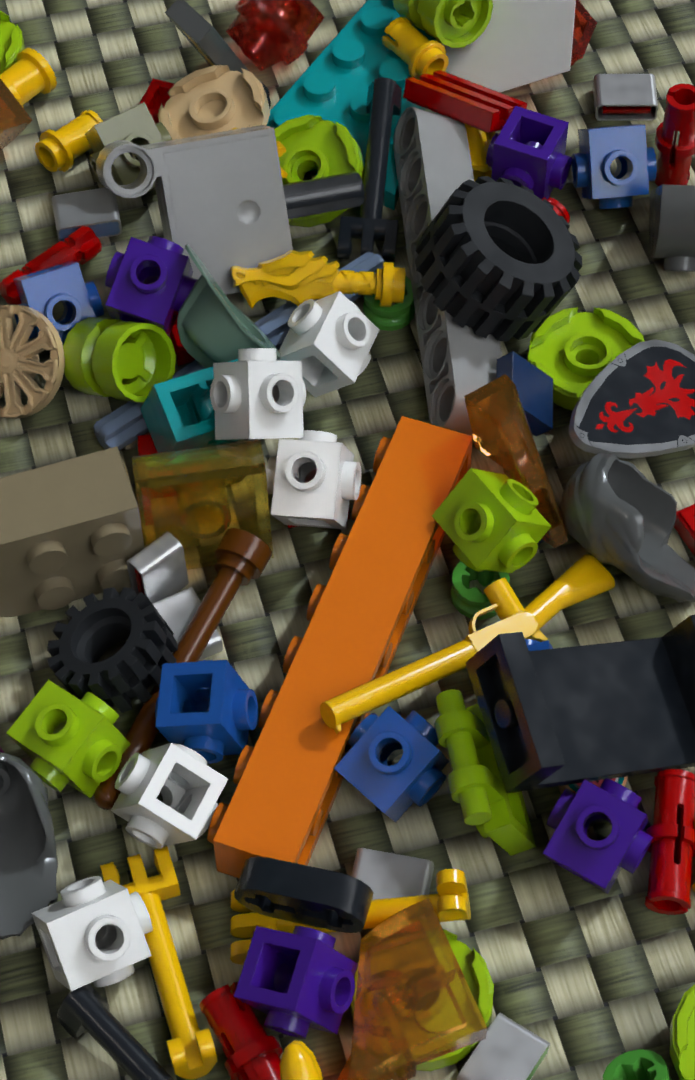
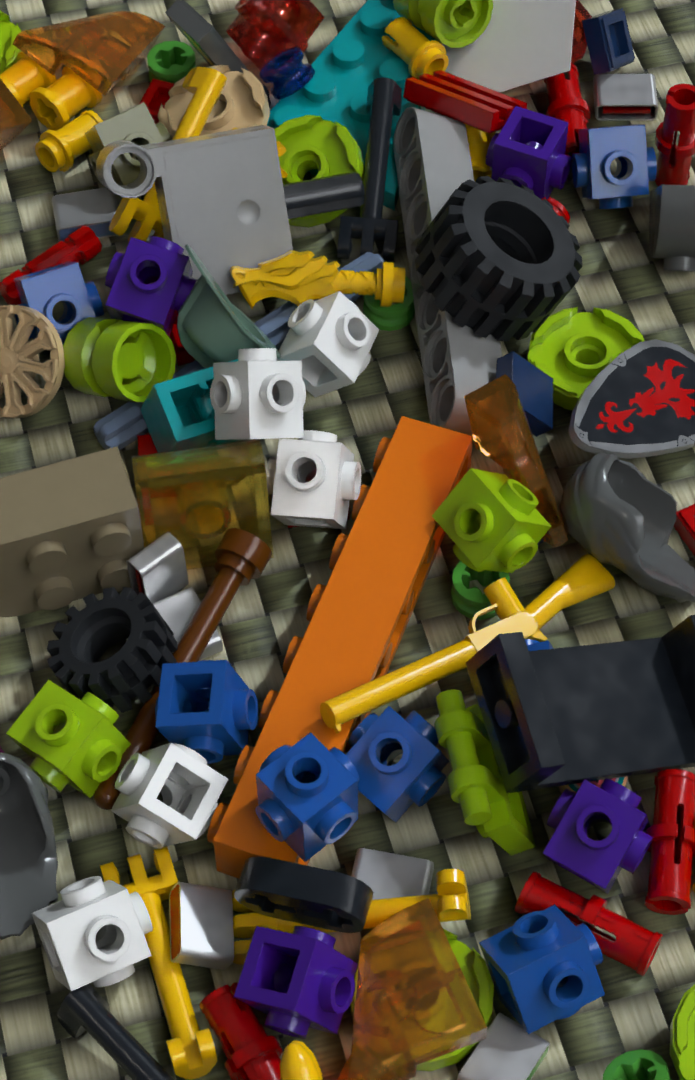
none -> clear orange slope [13,11,165,96]
none -> yellow bush [29,61,103,131]
none -> yellow hinge [109,67,227,242]
none -> bright green bush [147,41,196,84]
none -> flat silver piece [169,882,234,970]
none -> blue brick [255,732,360,862]
none -> clear blue bush [259,47,315,100]
none -> blue brick [479,904,605,1034]
none -> red pin [515,871,663,976]
none -> red pin [544,63,590,157]
none -> dark blue tile [582,8,635,75]

